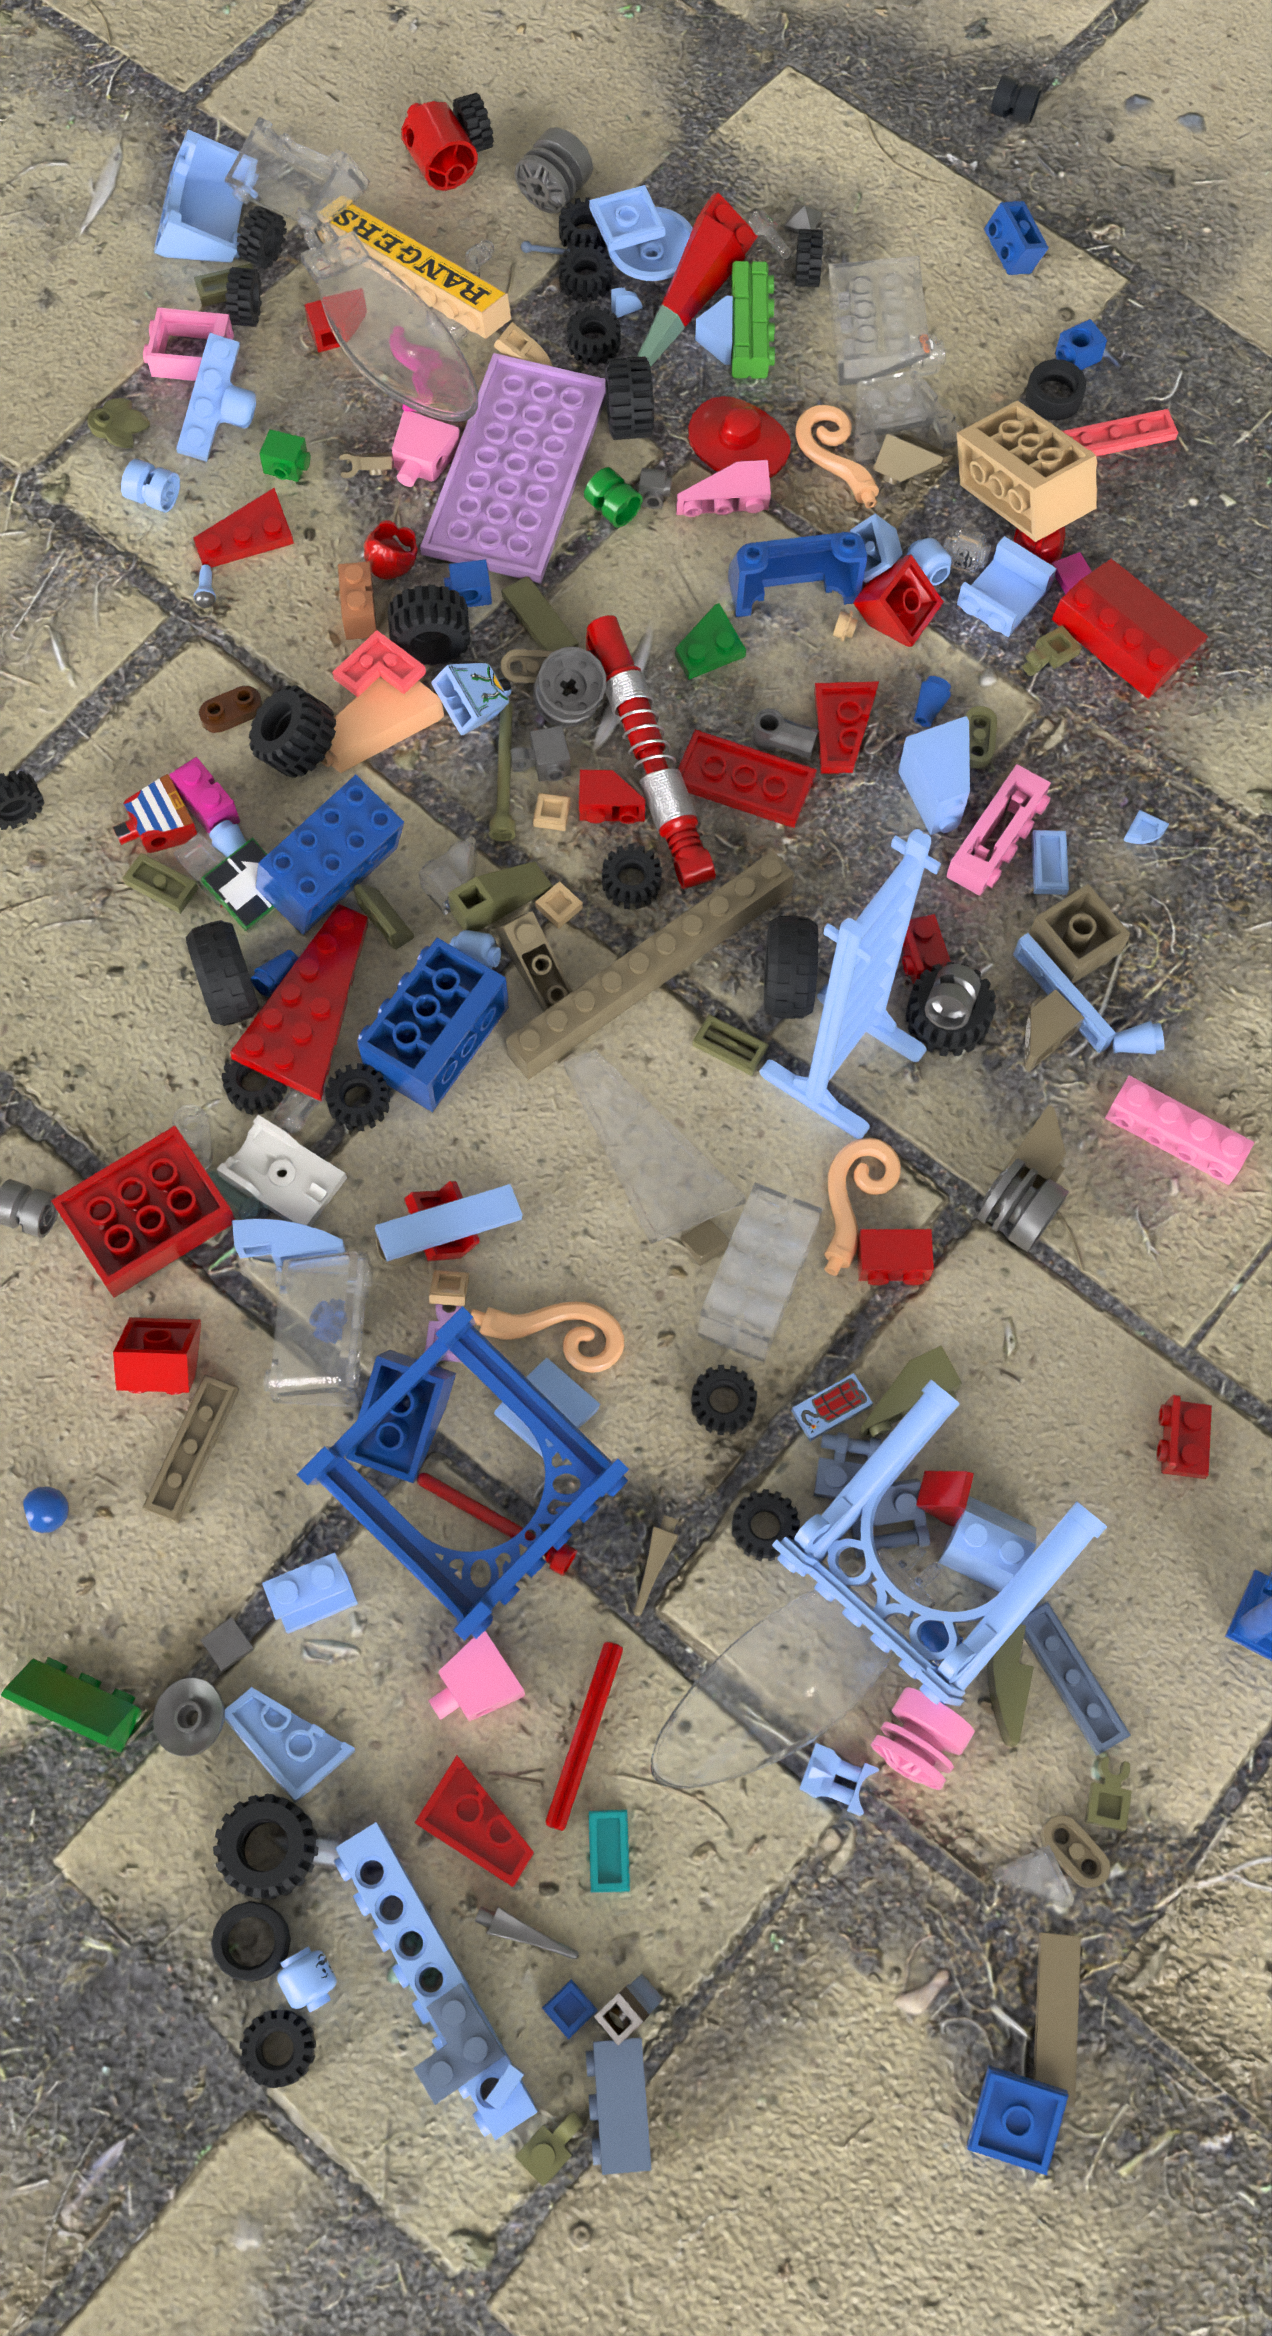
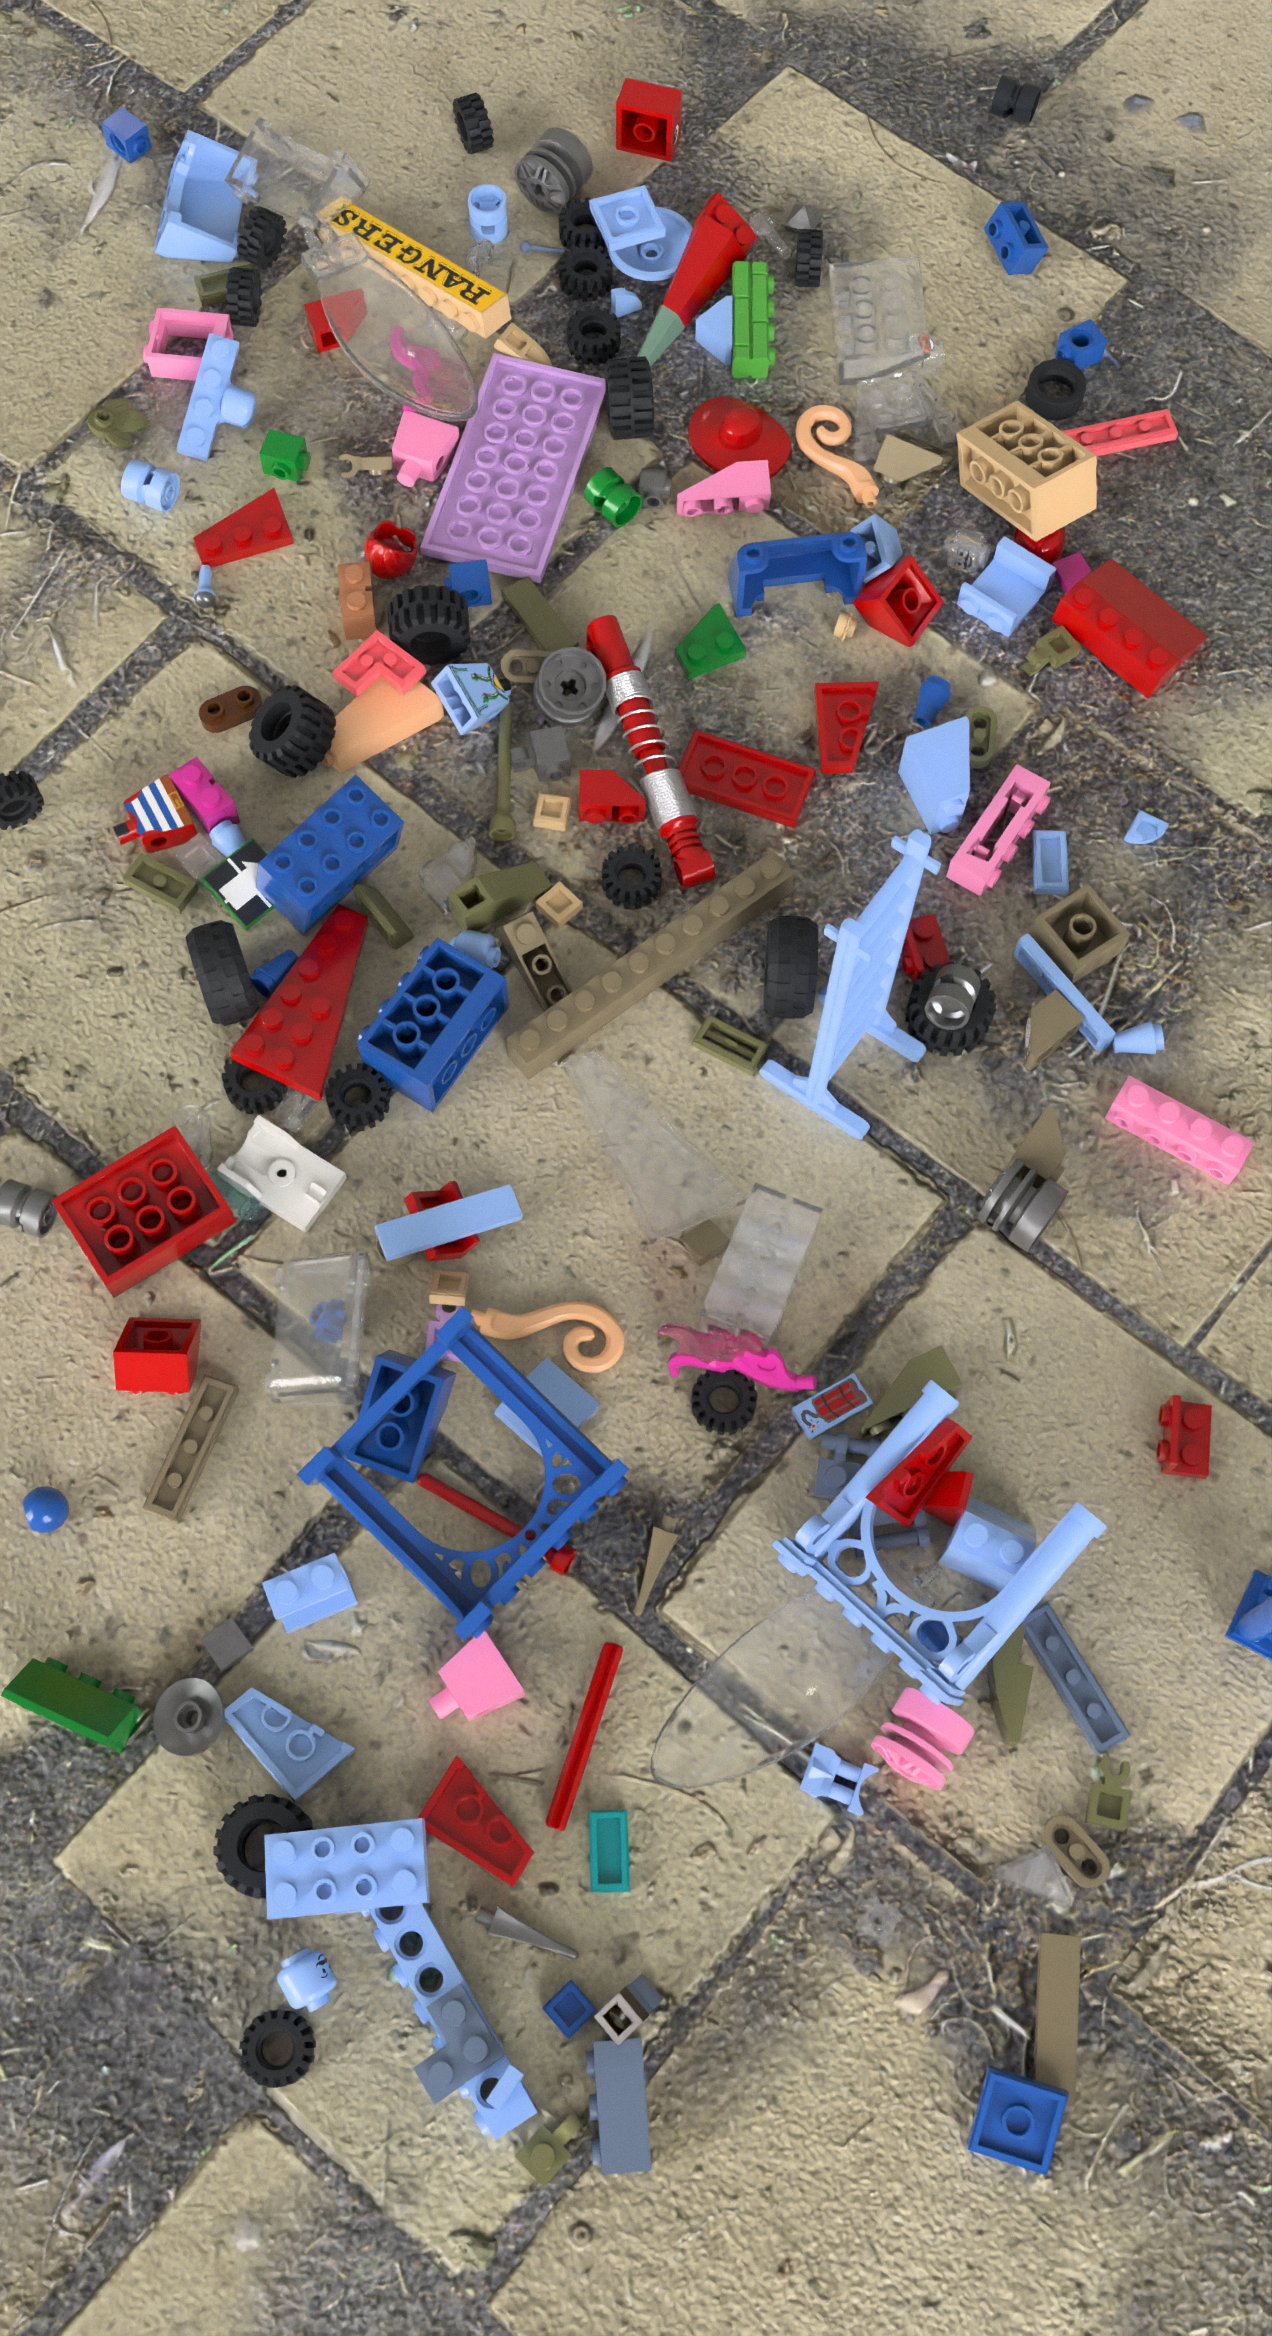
black tyre [211,1901,291,1982] -> none
light blue slope [232,1219,347,1267] -> none
red cylinder [401,101,478,191] -> none
black tyre [731,1489,800,1561] -> none
flat silver piece [752,708,819,758] -> none
light nougat plant [824,1138,901,1276] -> none
red brick [857,1229,934,1285] -> none
light blue head [907,538,952,586] -> none
none -> brick [101,107,152,164]
none -> light blue plate [264,1818,430,1919]
none -> light blue wheel [468,184,508,245]
none -> red brick [616,78,682,162]
none -> piece [657,1323,817,1392]
none -> clear plate [856,1897,901,1945]
none -> red wing [865,1417,973,1528]

